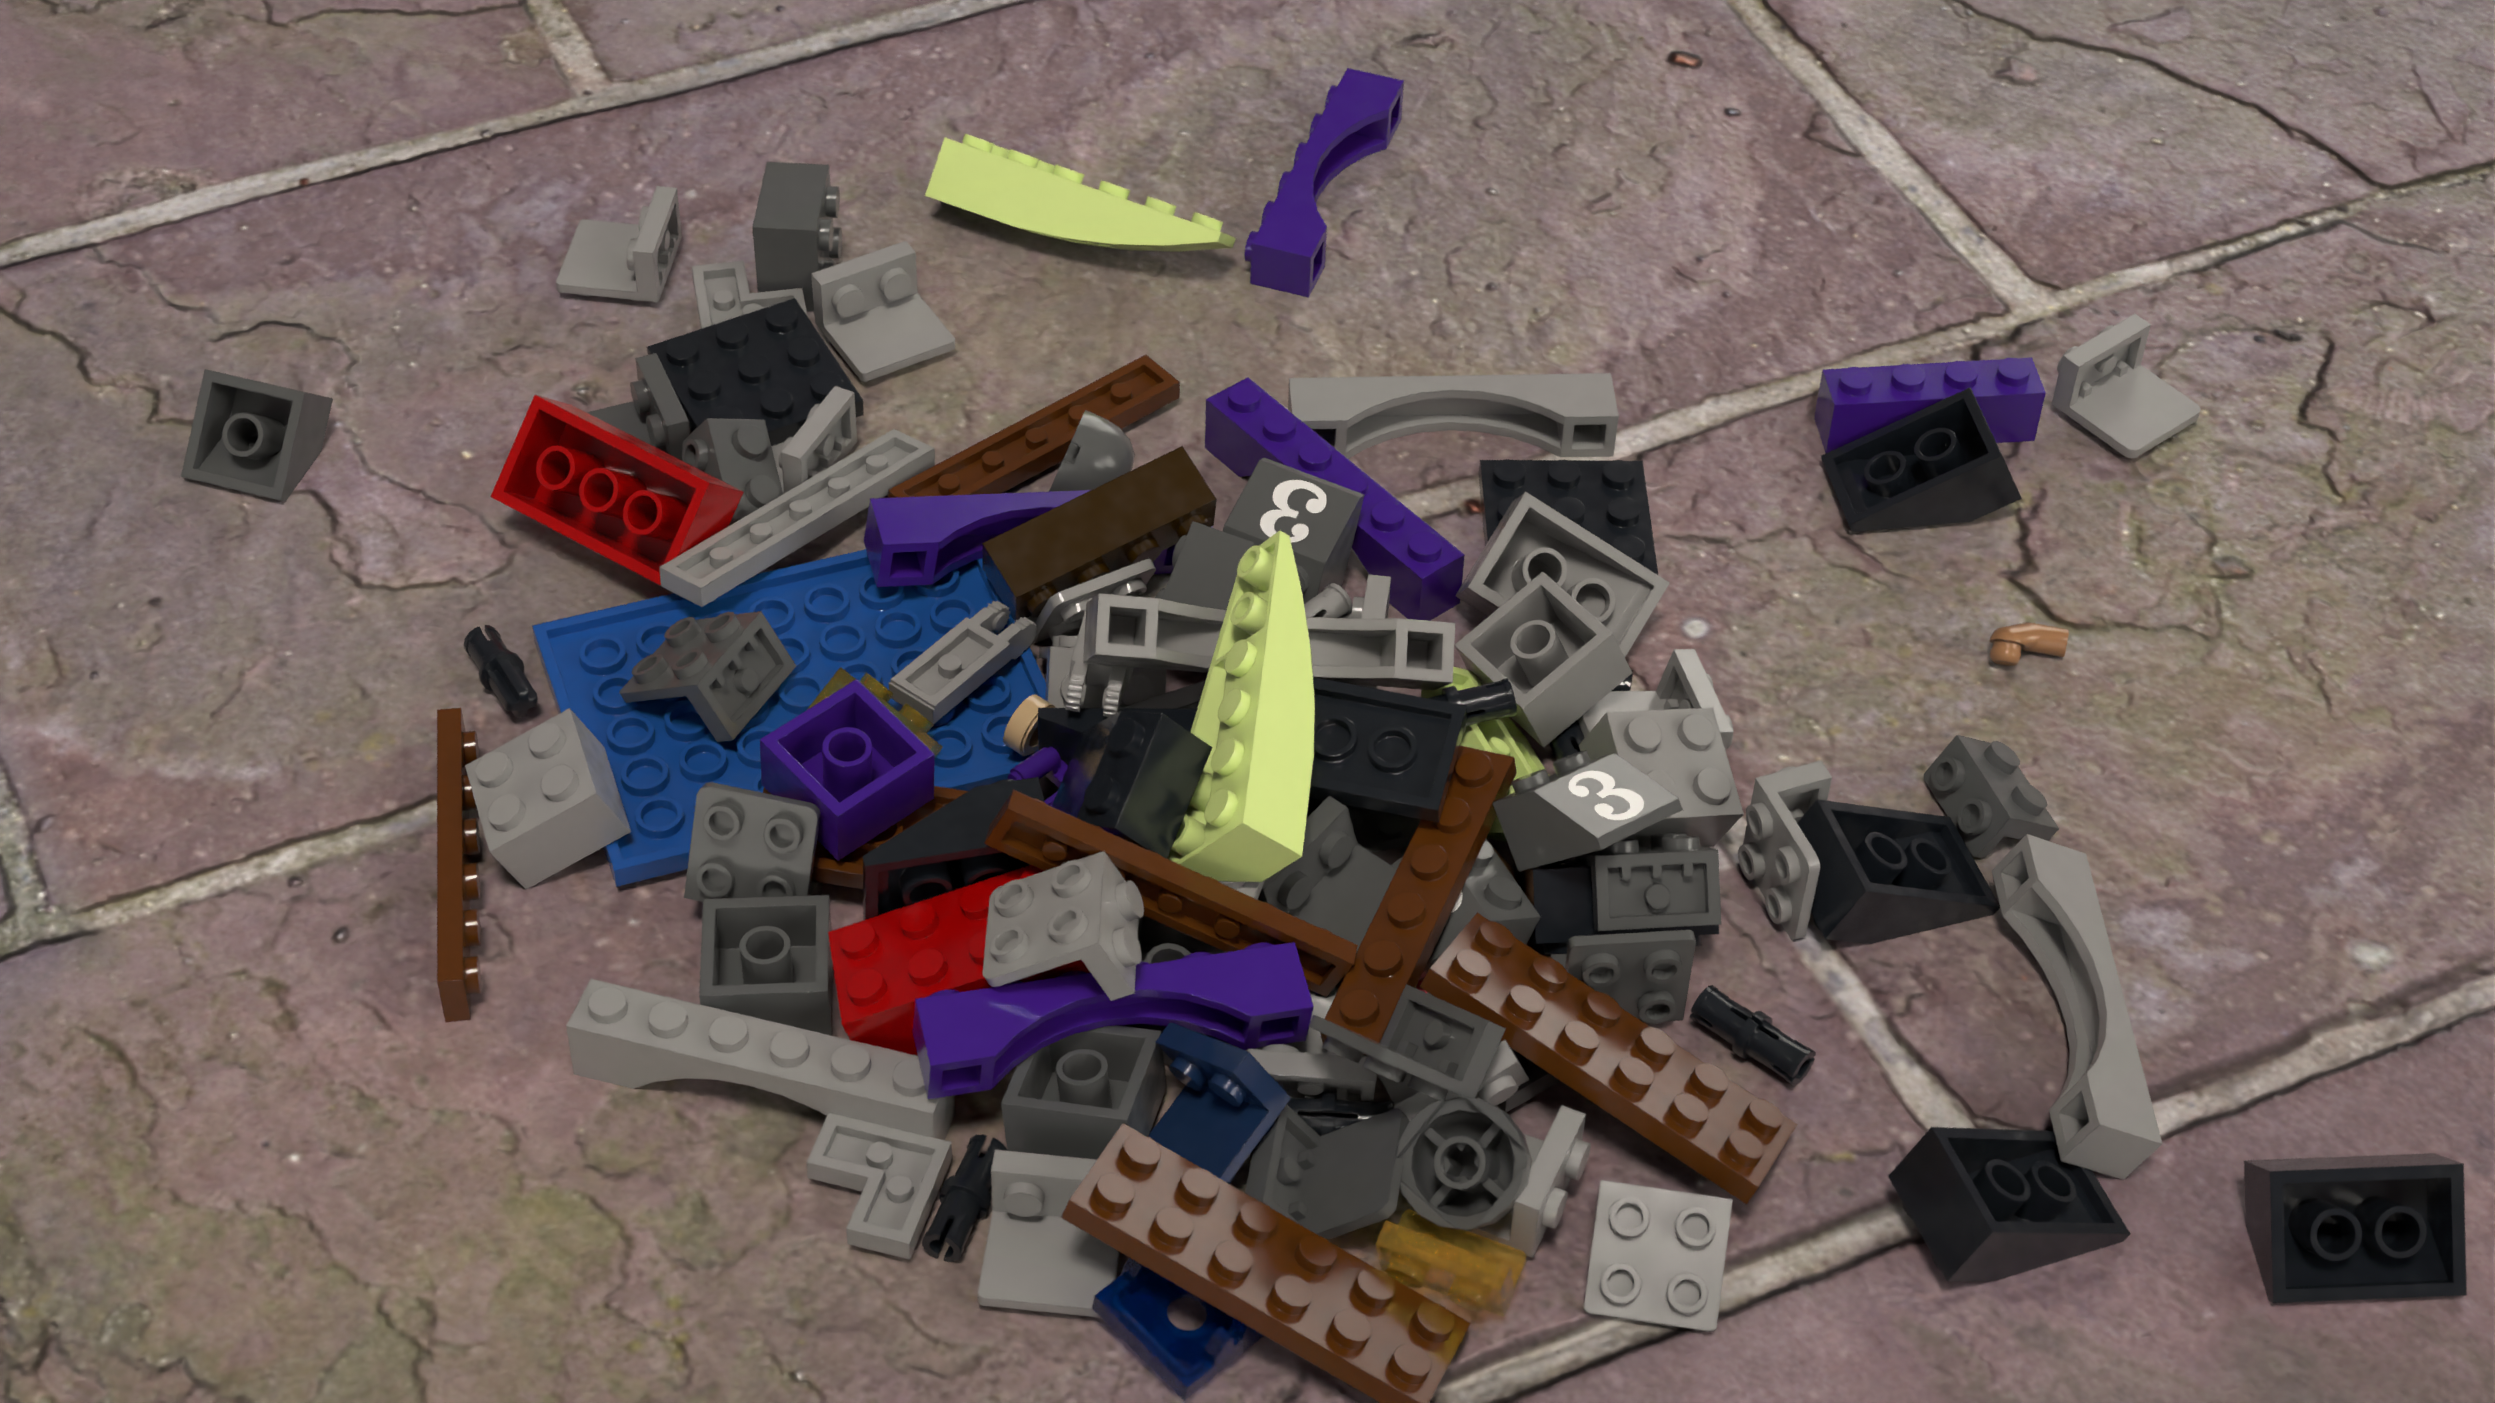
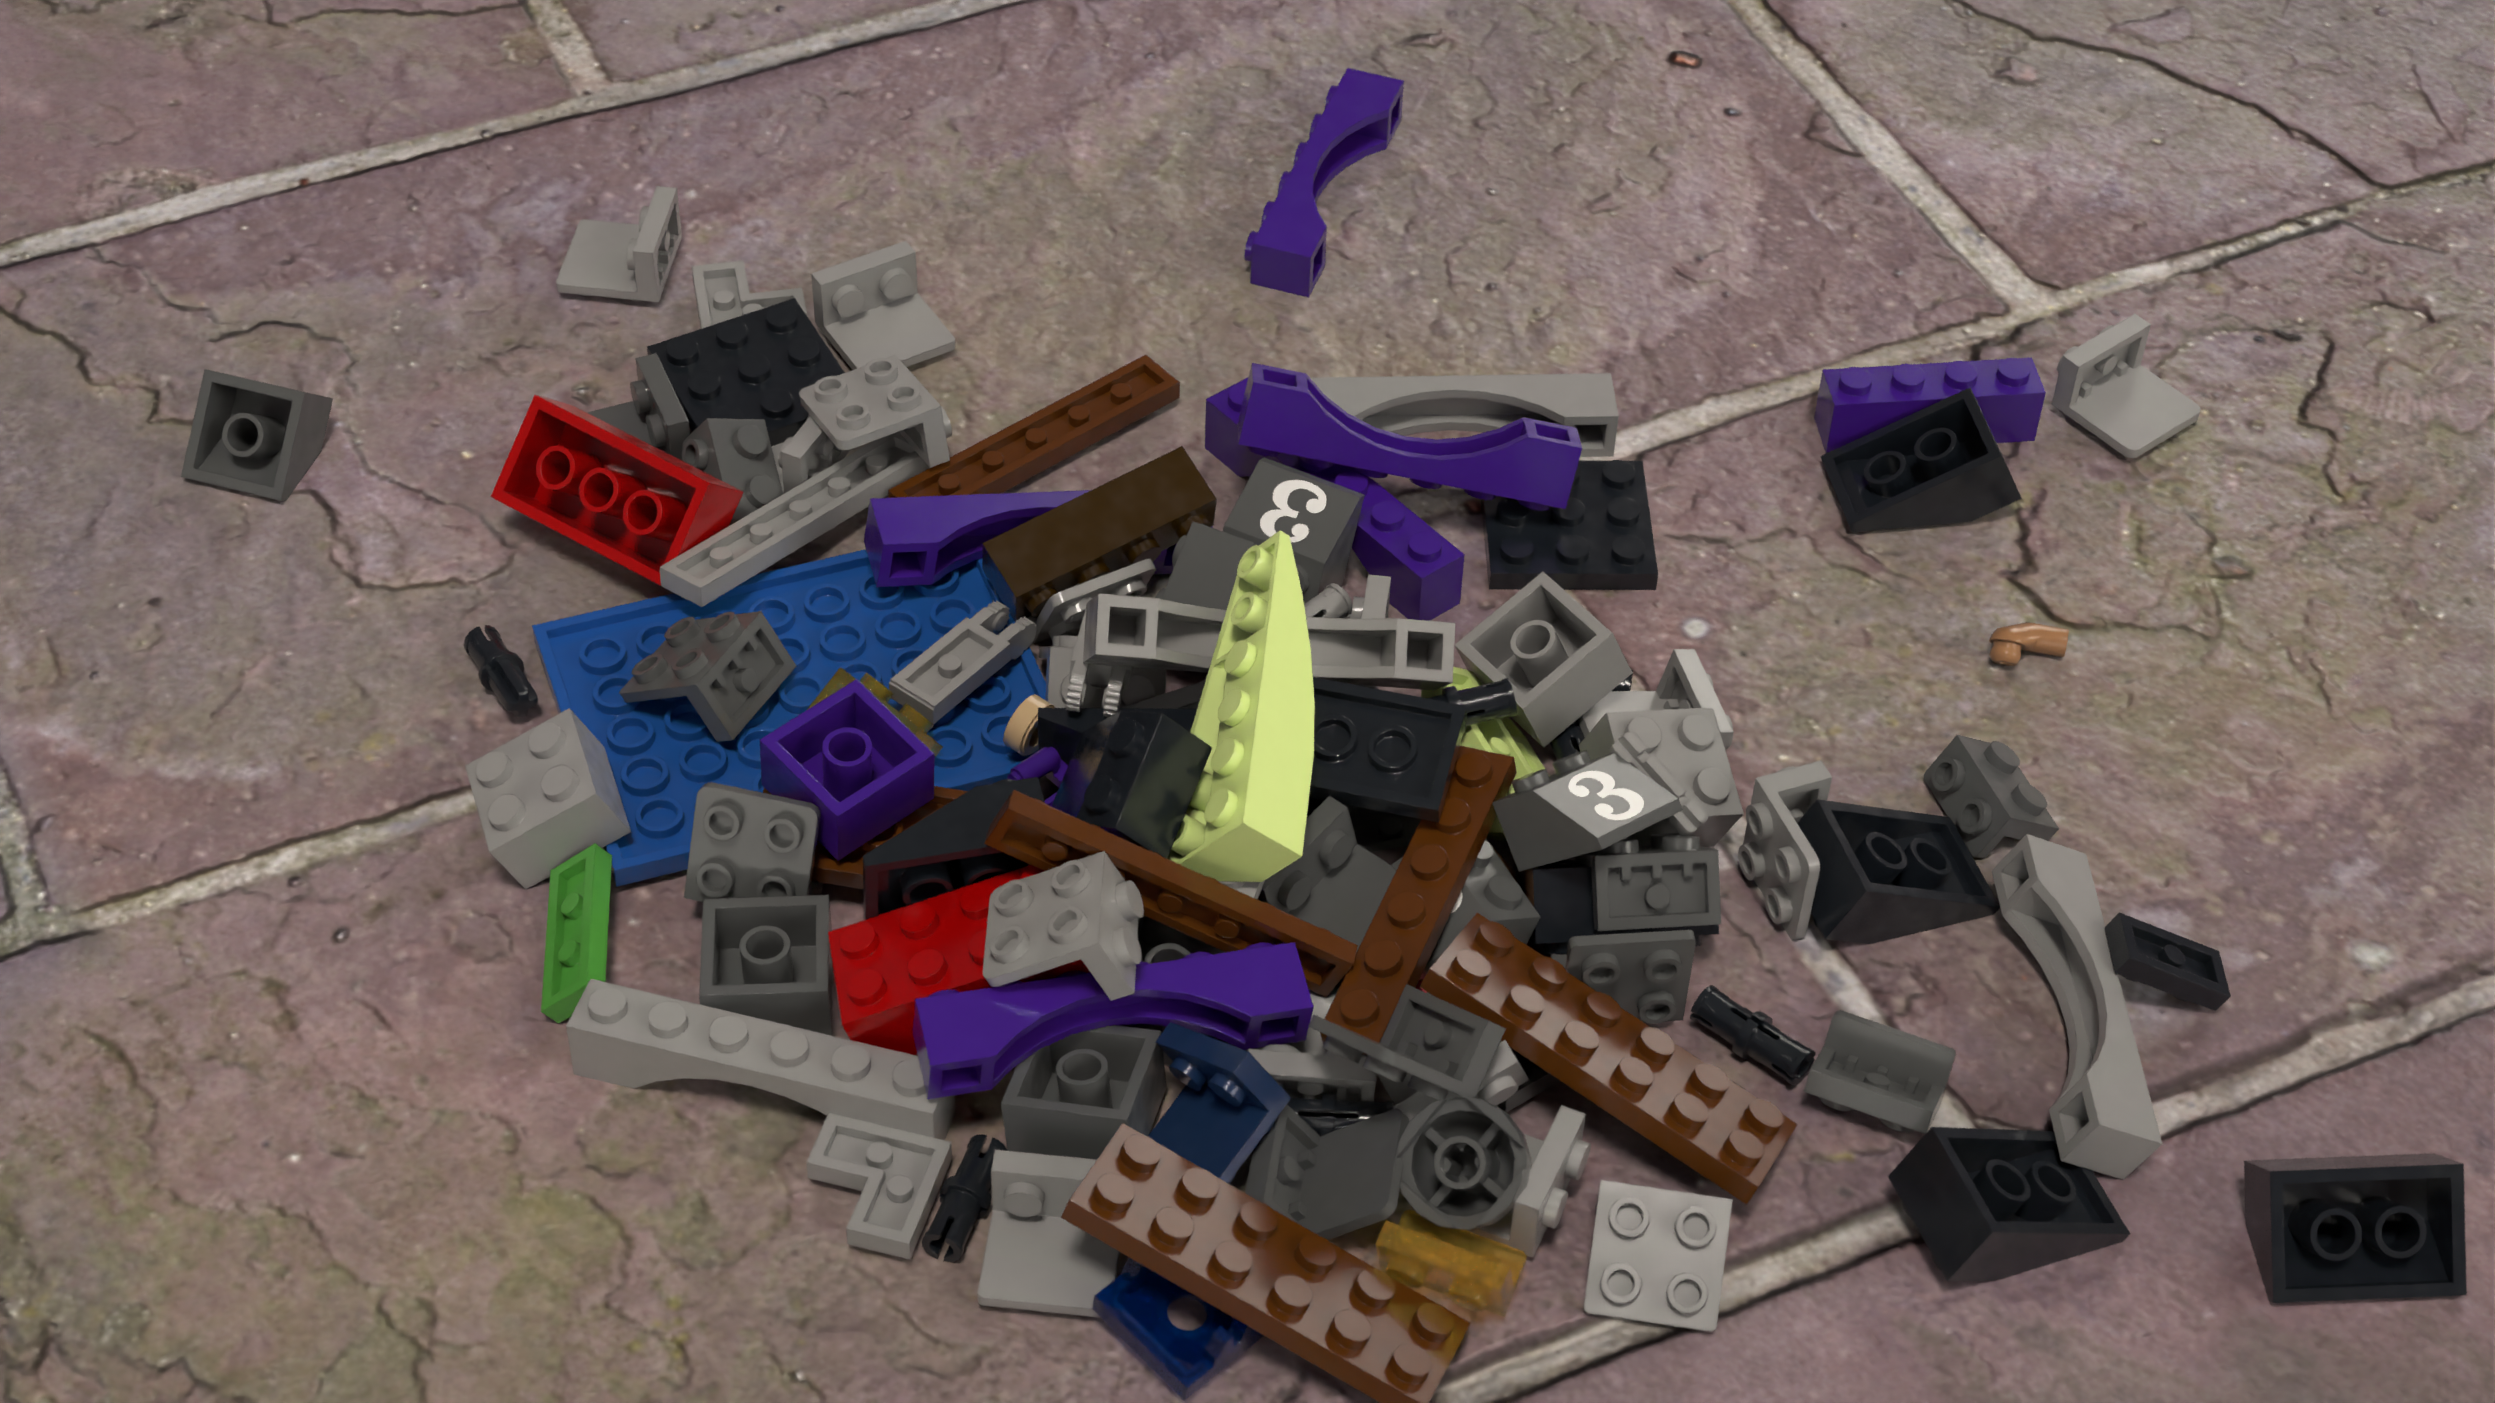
reddish brown plate [437,708,482,1022] -> none
dark grey brick [752,162,842,312] -> none
yellowish green wedge [925,134,1236,252] -> none
dark grey cylinder [1049,410,1135,492] -> none
light grey slope [1455,492,1670,657] -> none
none -> bright green plate [541,843,612,1024]
none -> light grey bracket [799,355,952,468]
none -> dark purple arch [1237,363,1582,511]
none -> light grey axle [1608,731,1708,836]
none -> dark grey bracket [1804,1010,1956,1134]
none -> black plate [2104,912,2231,1011]

